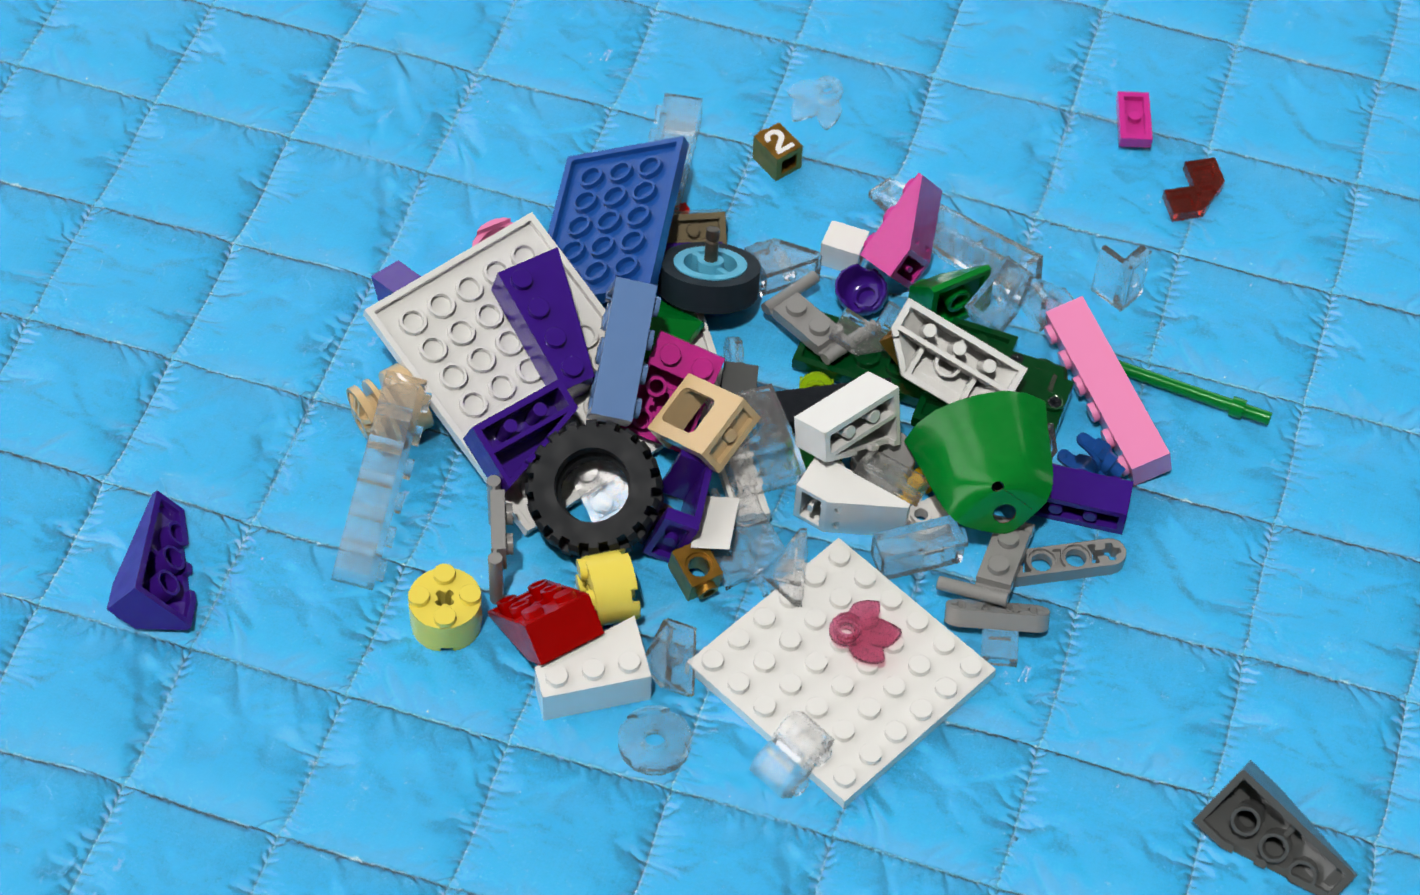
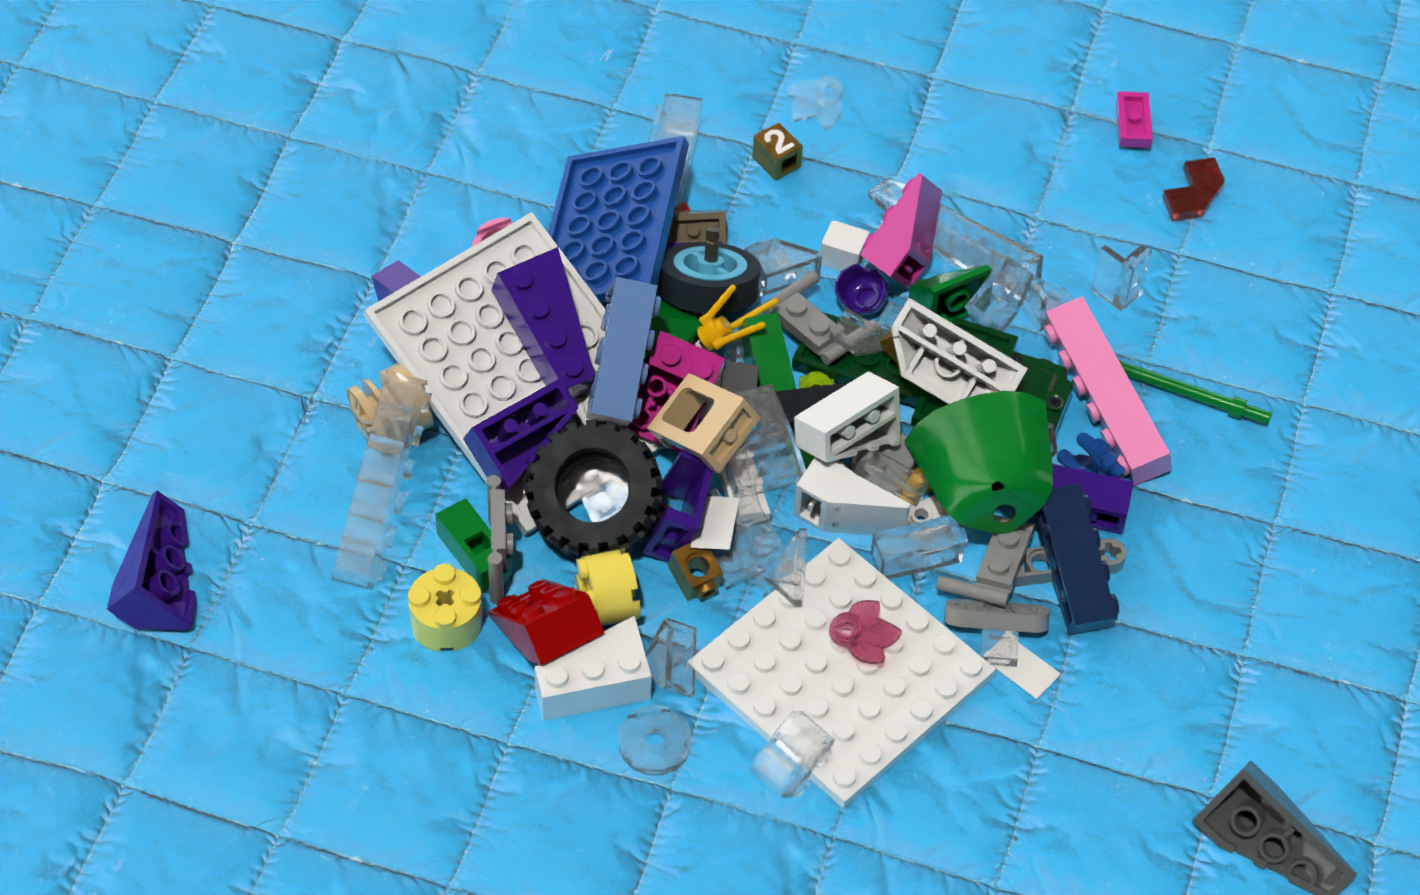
none -> green brick [435,498,512,593]
none -> yellow plant [697,284,779,350]
none -> green slope [736,312,796,394]
none -> white sticker [983,634,1061,699]
none -> dark blue brick [1035,483,1119,636]

